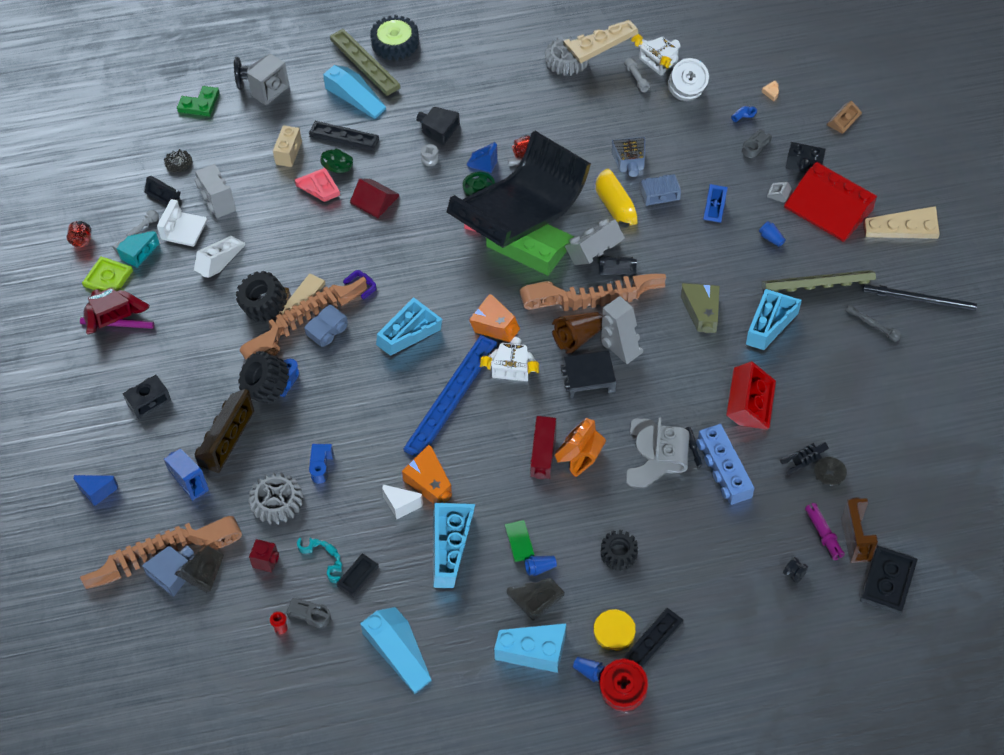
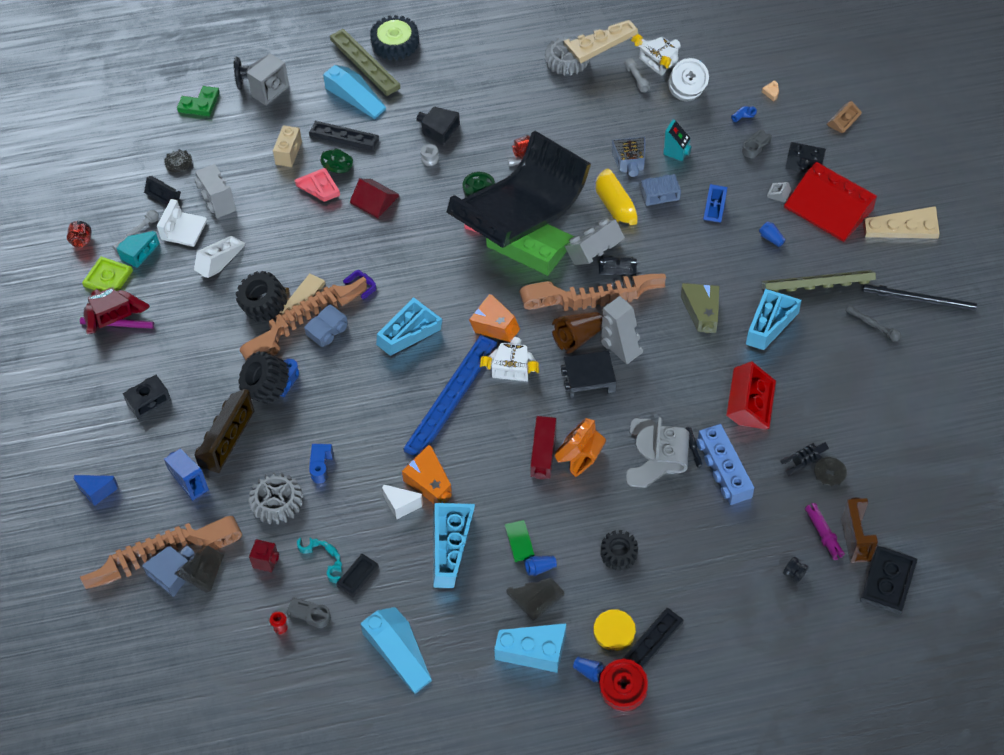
blue slope [466,142,498,173] -> none
none -> teal slope [663,119,692,161]

